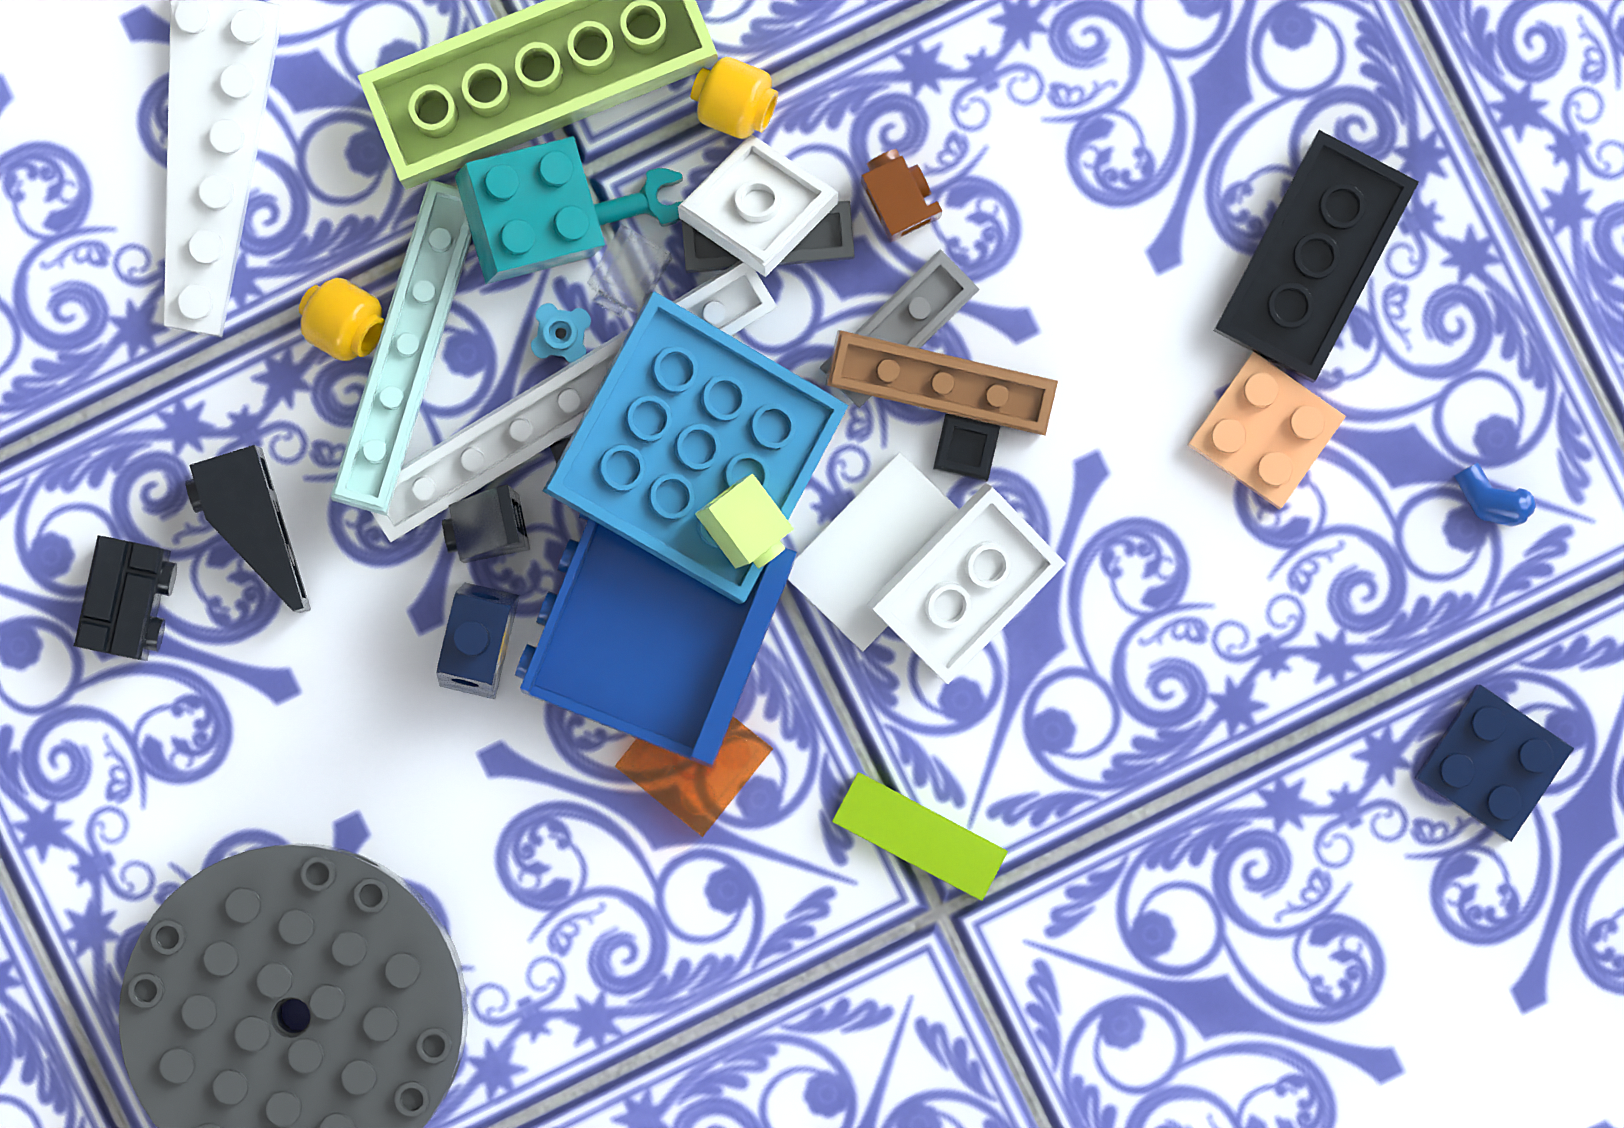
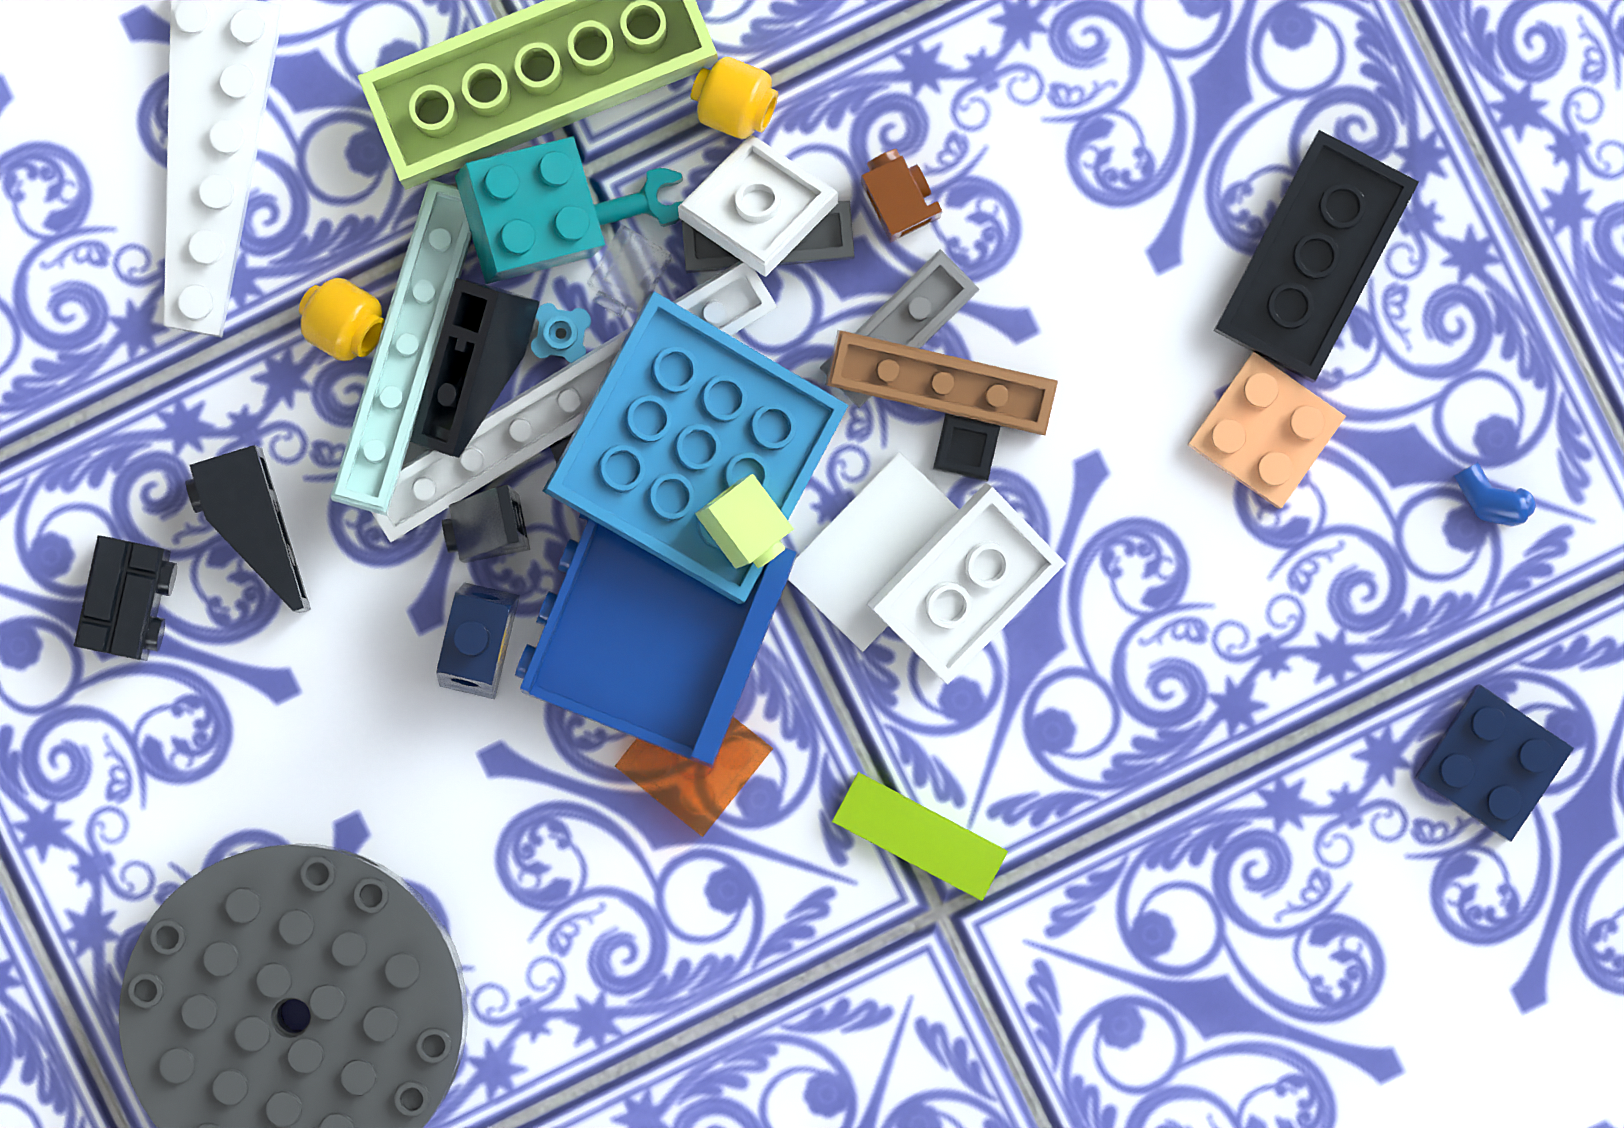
none -> black slope [410,278,540,458]

